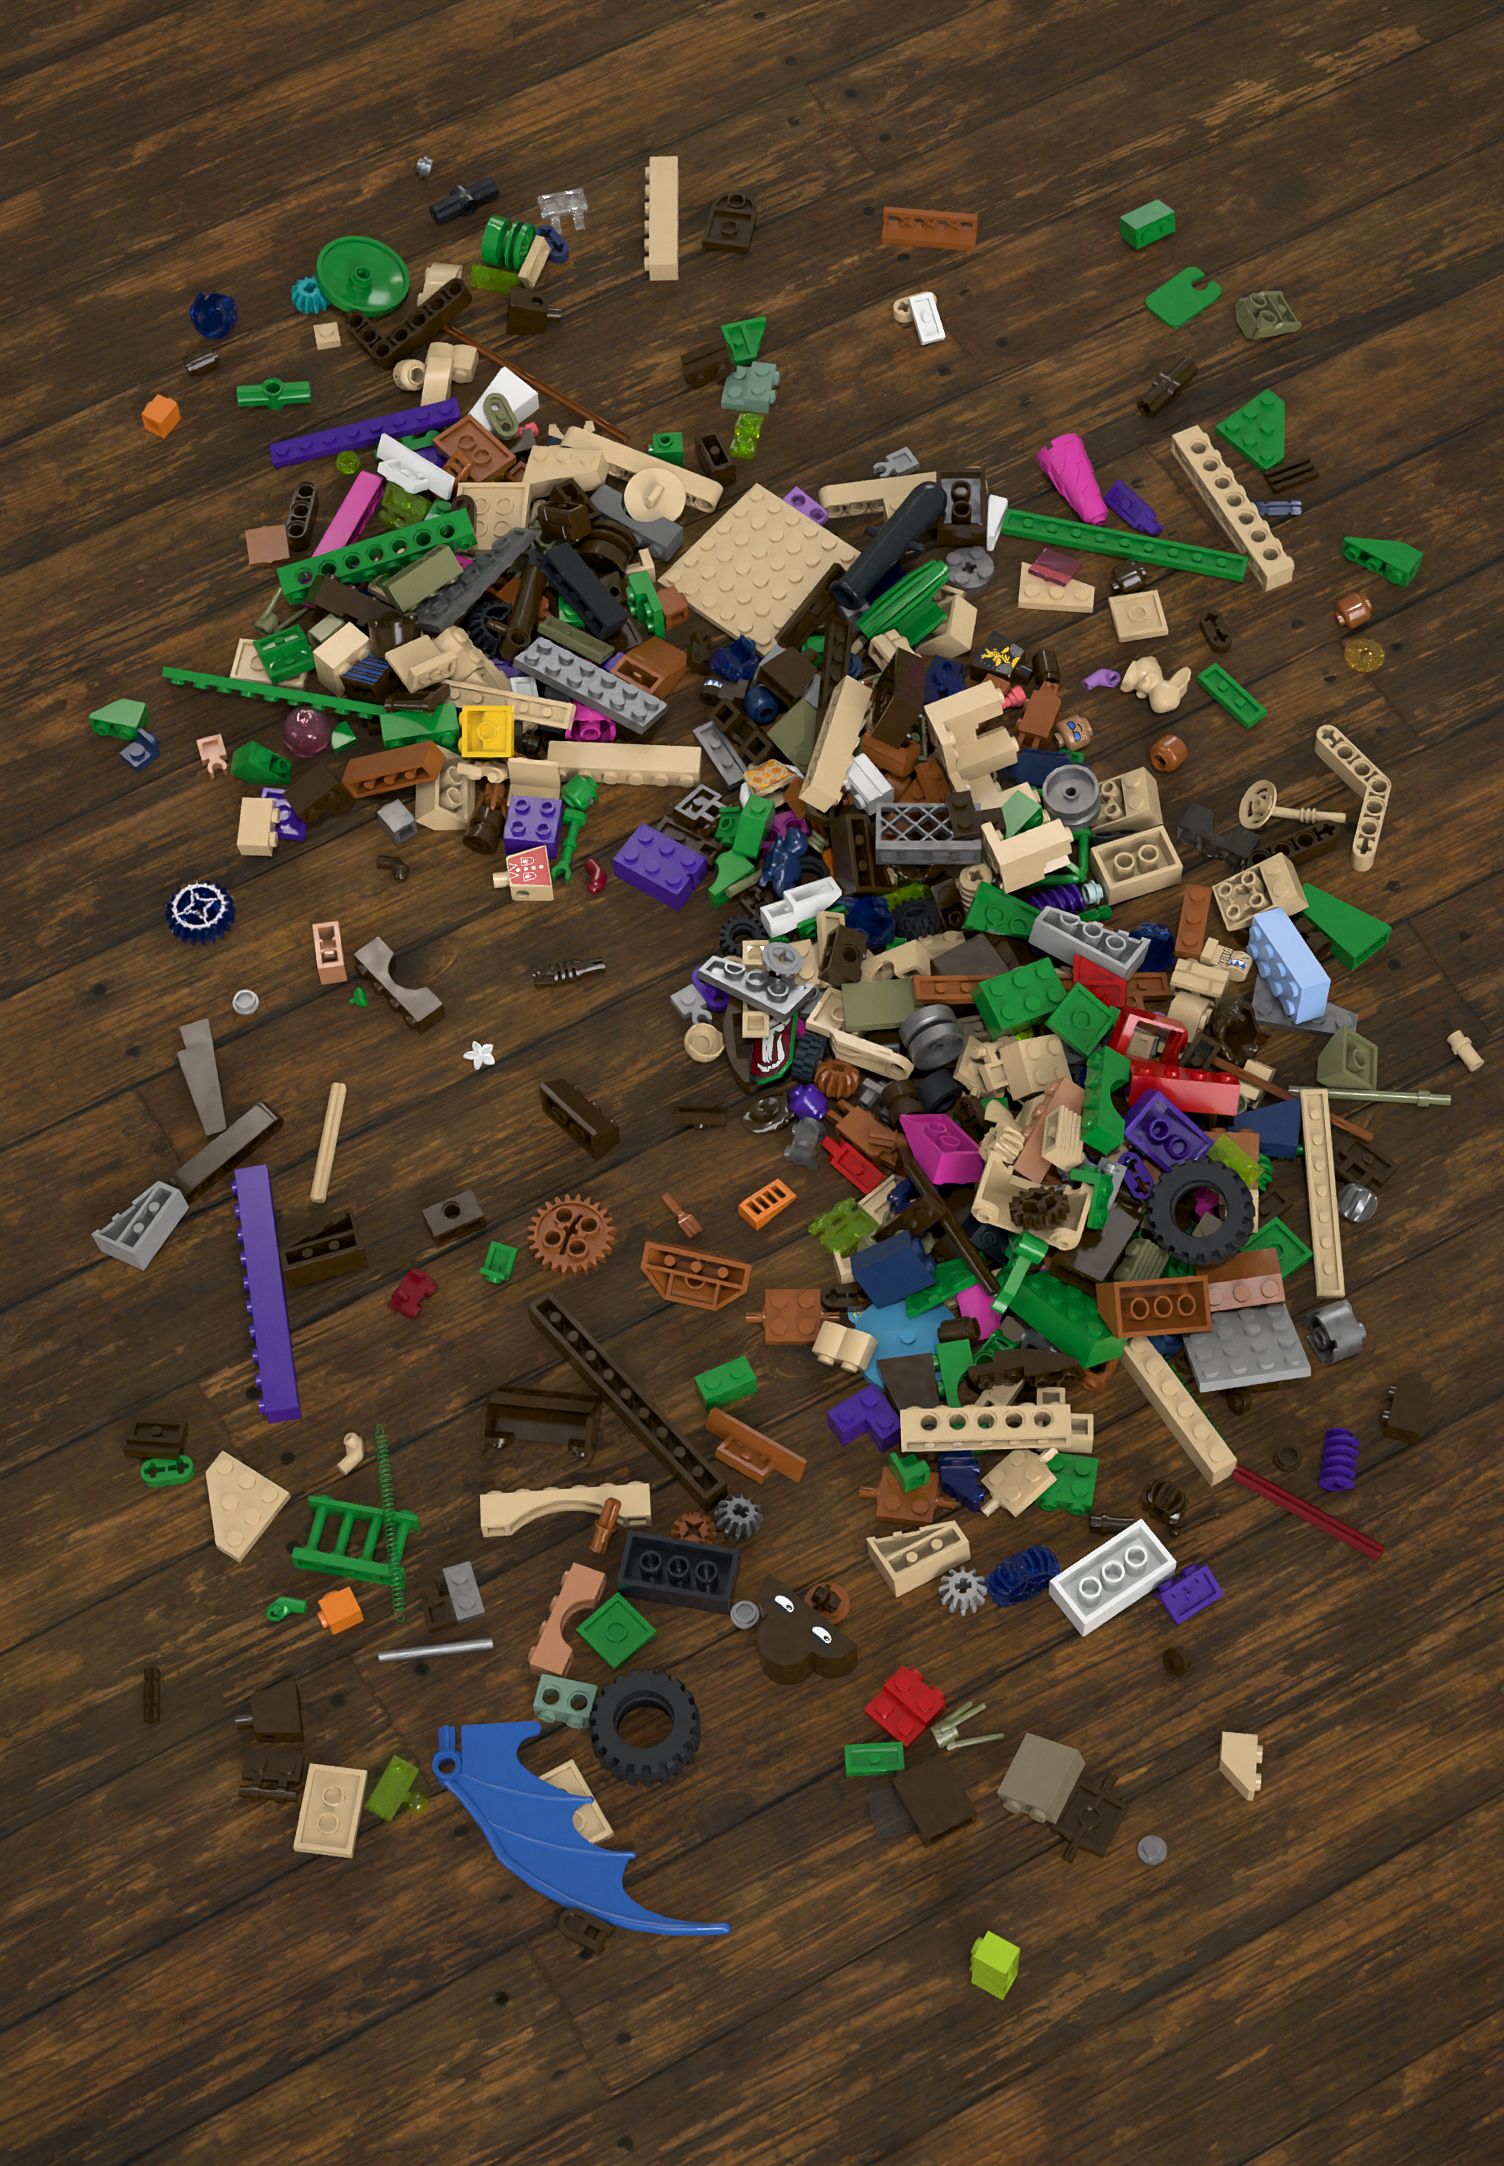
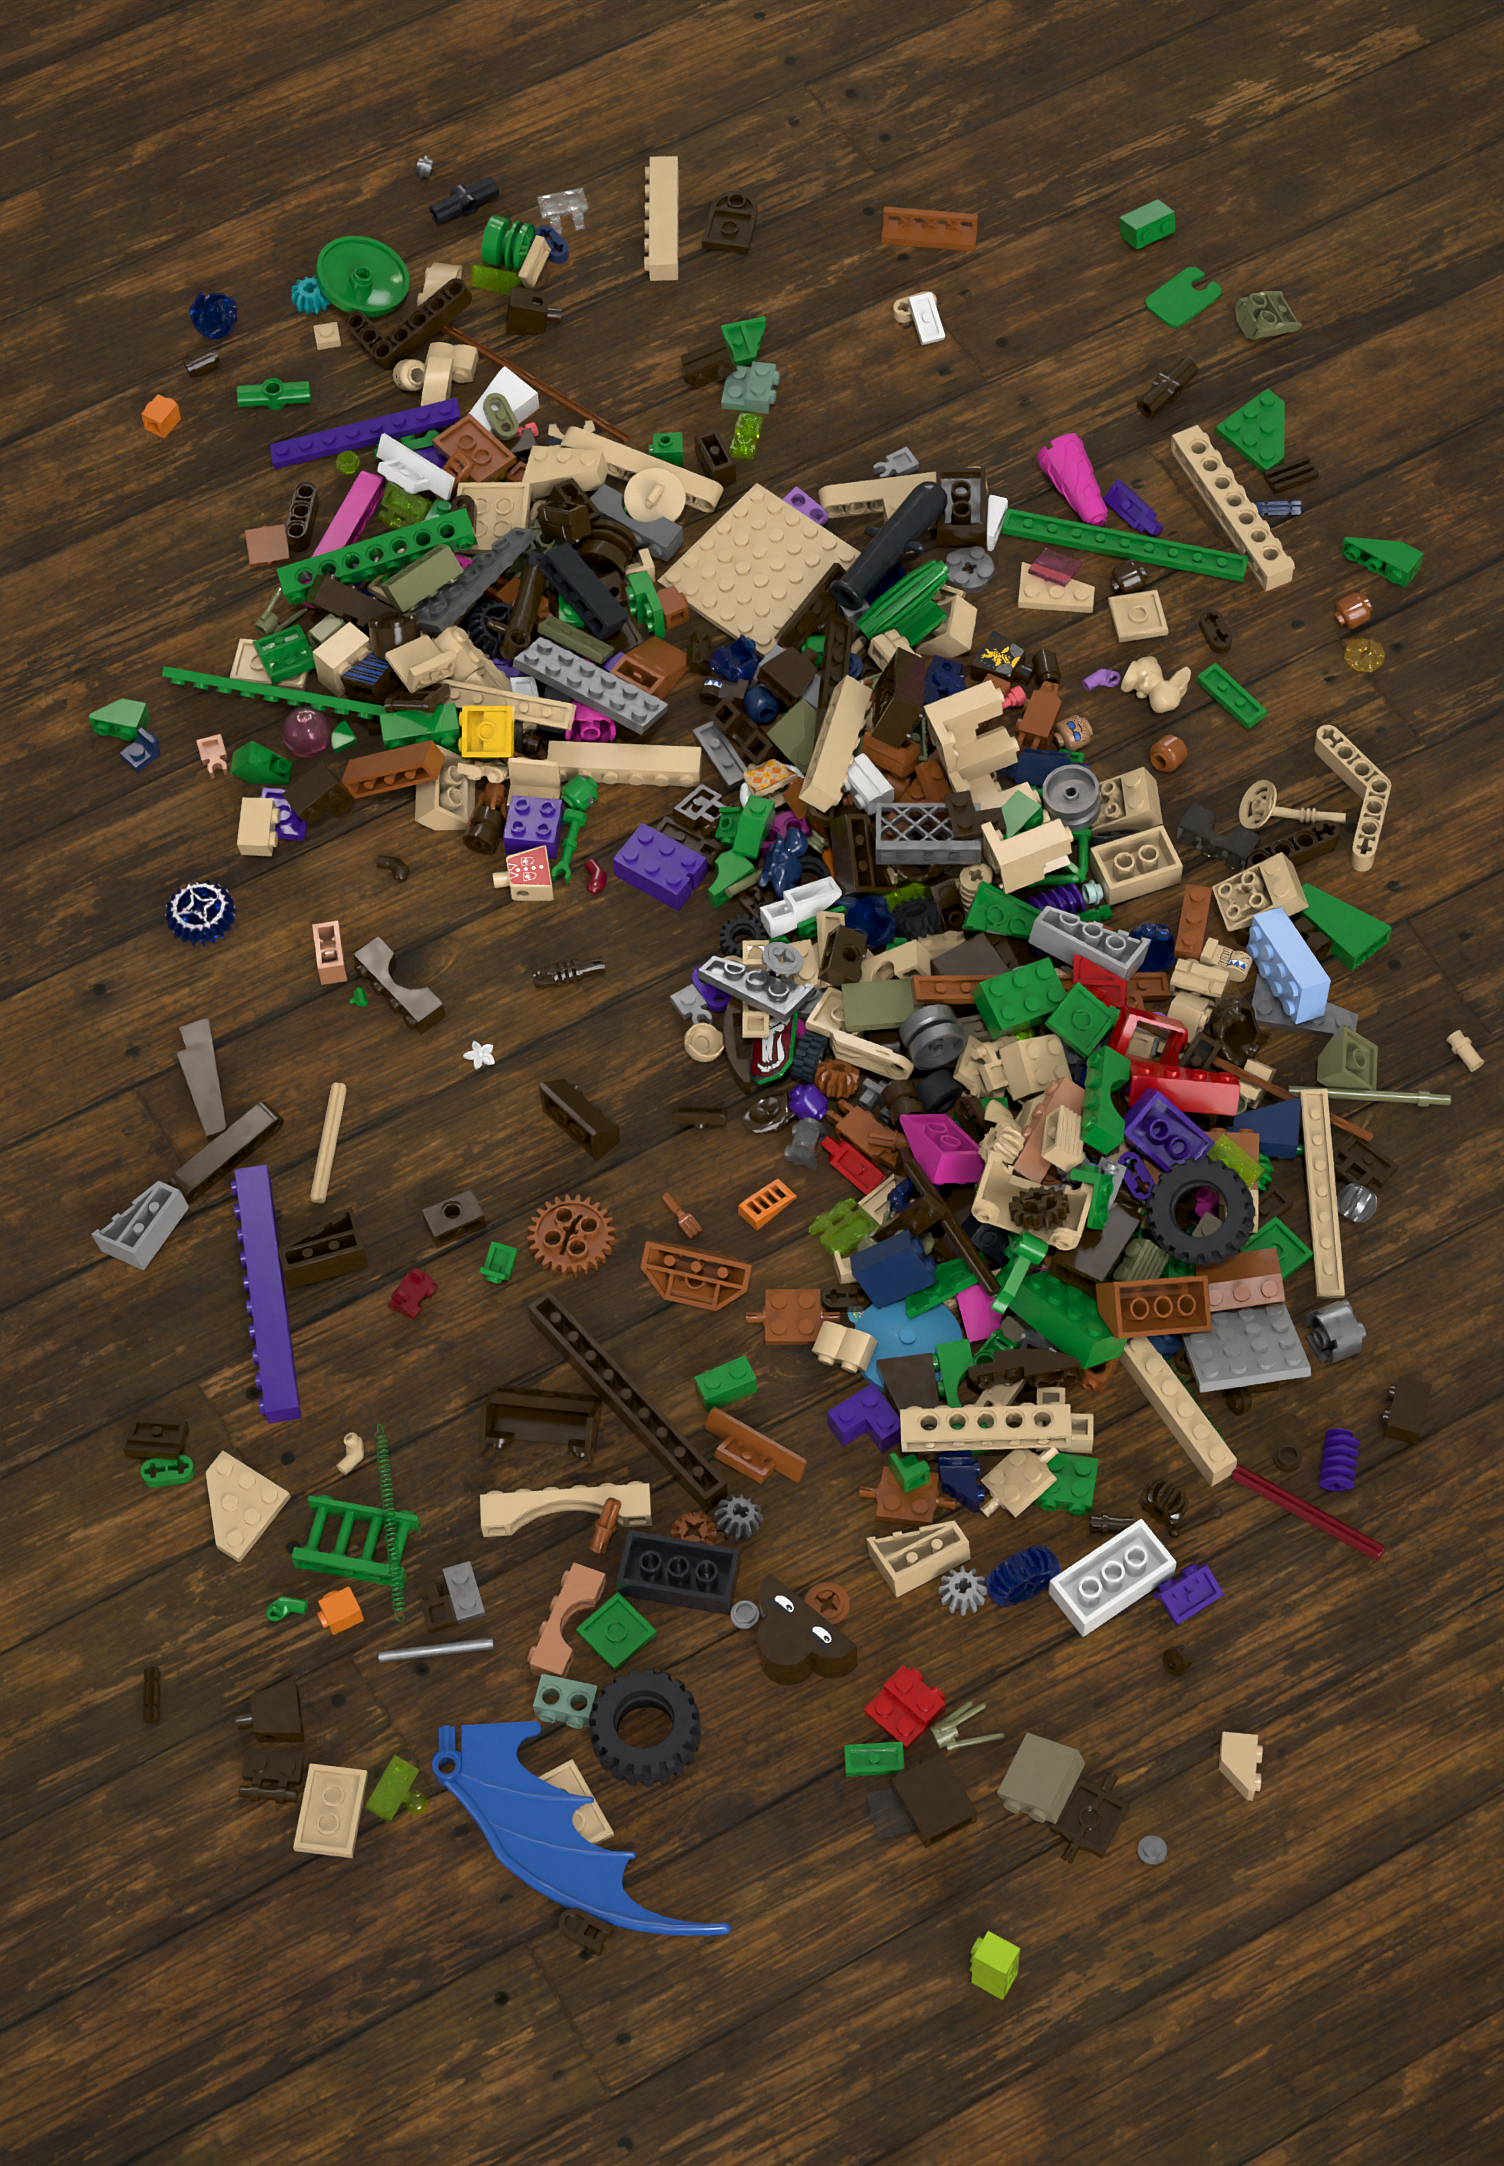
light grey plate [232,990,259,1015] -> none
flat silver brick [377,799,418,846] -> none
dark brown plate [810,1584,842,1613] -> none
dark brown brick [937,1316,981,1343] -> none

